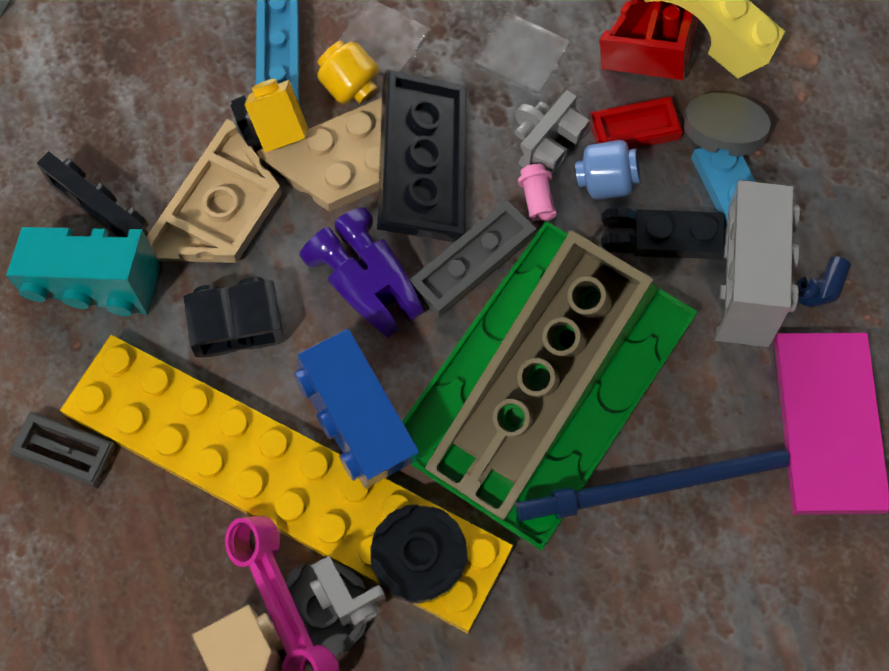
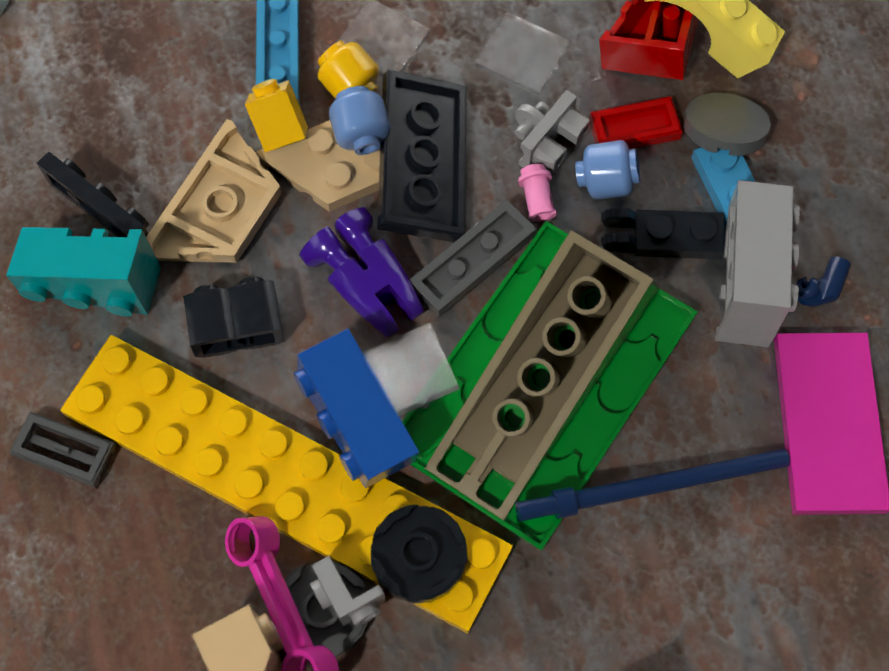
black tile [230,95,263,154] -> none
none -> medium blue head [329,86,391,155]
none -> clear piece [363,322,460,416]

